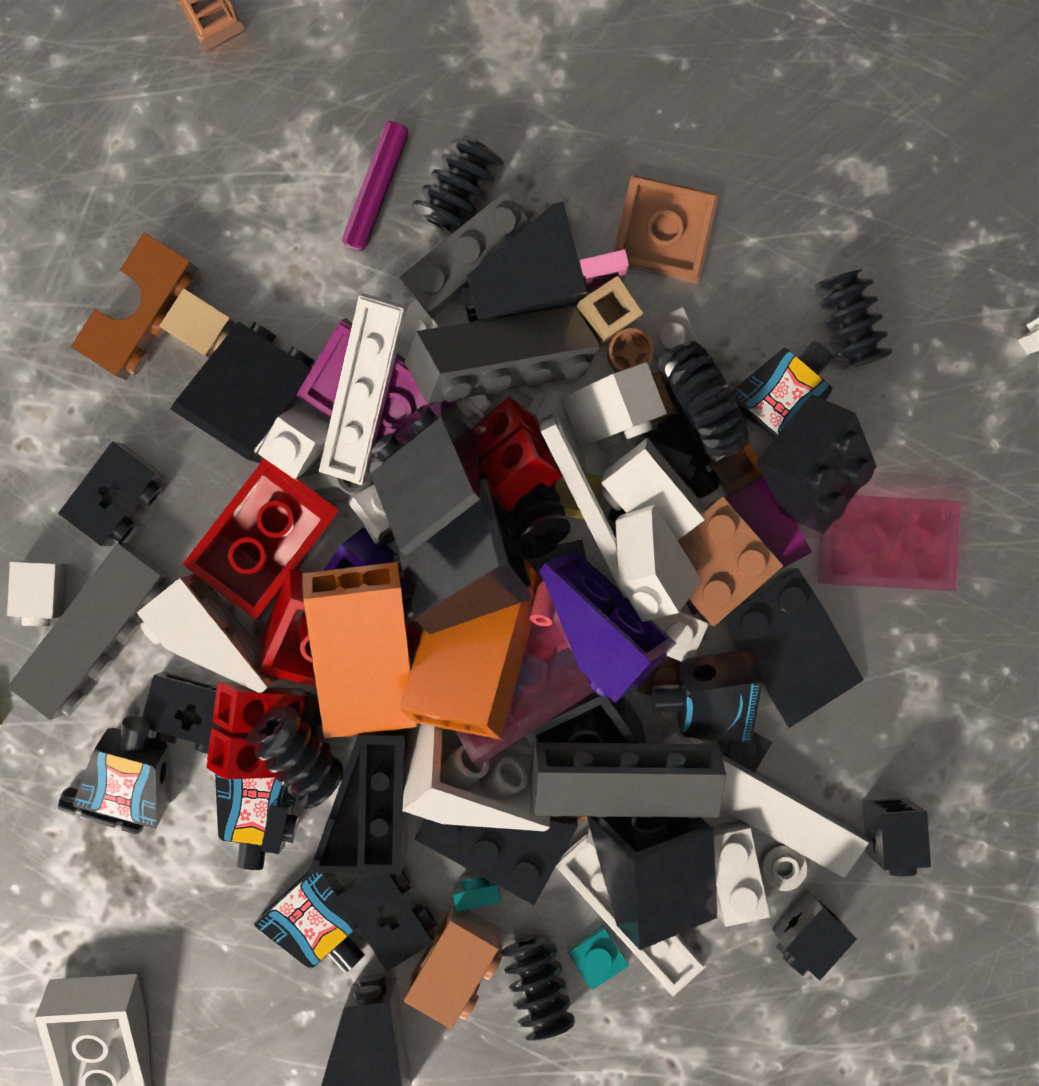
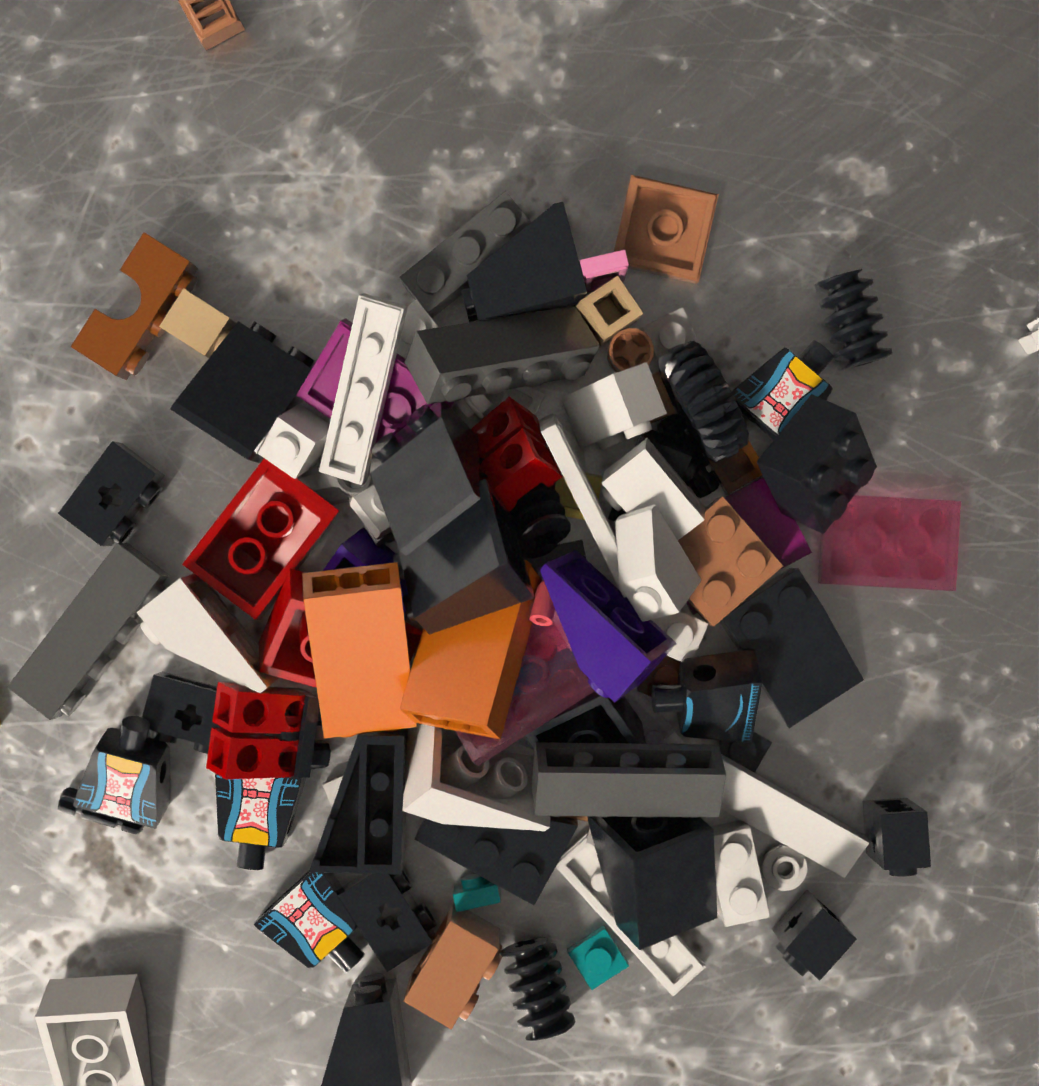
white brick [7,561,67,626] -> none
black piece [246,706,344,810] -> none
black plate [260,798,299,854] -> none
magenta axle [342,121,408,251] -> none
black piece [412,136,505,236] -> none

